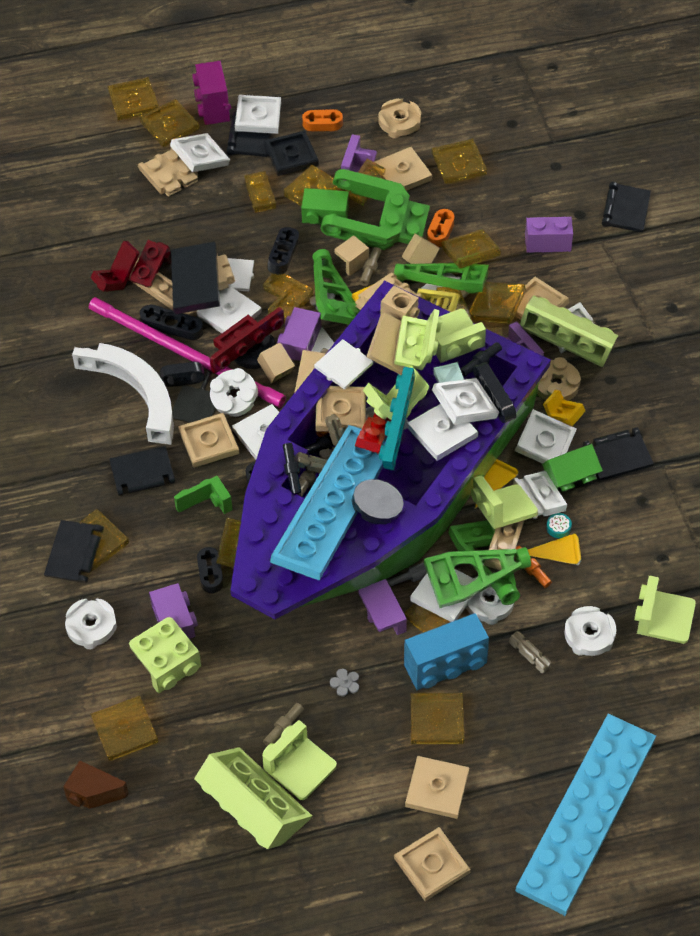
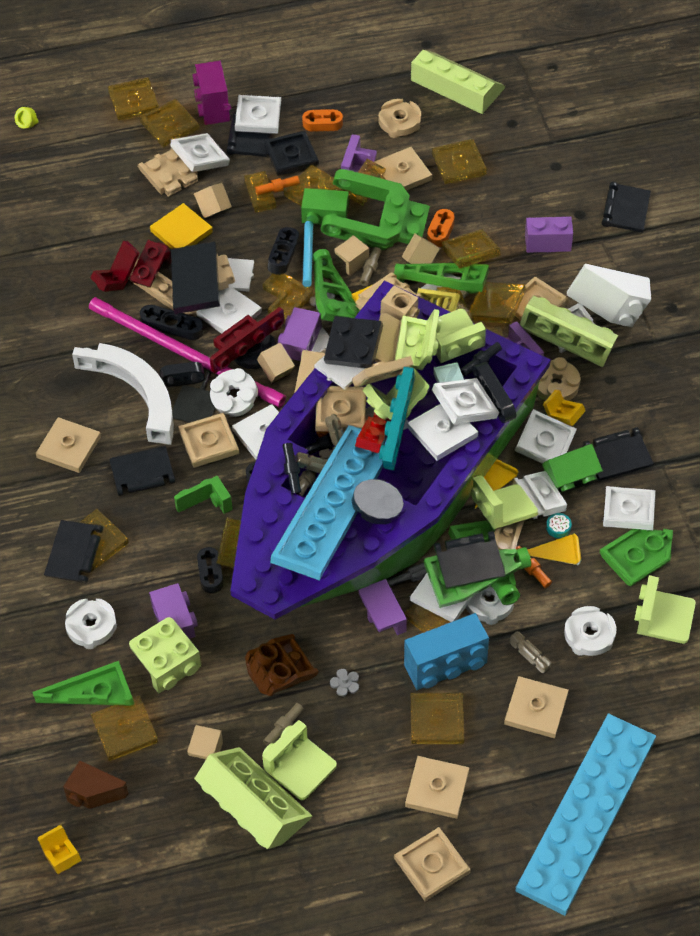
none -> neon yellow tile [15,107,39,129]
none -> bright green wing [32,661,134,706]
none -> tan plate [36,417,101,473]
none -> yellow bracket [38,825,82,874]
none -> yellow tile [150,203,213,249]
none -> tan panel [187,725,223,759]
none -> tan panel [194,183,231,218]
none -> reddish brown slope [245,634,319,696]
none -> orange bar [255,176,300,196]
none -> medium azure bar [302,221,313,287]
none -> black plate [324,316,383,368]
none -> tan plate [352,356,413,388]
none -> yellowish green slope [411,50,505,114]
none -> black piece [434,531,506,589]
none -> tan plate [504,676,569,739]
none -> white slope [567,264,651,327]
none -> bright green tile [599,529,673,586]
none -> white plate [603,486,655,530]

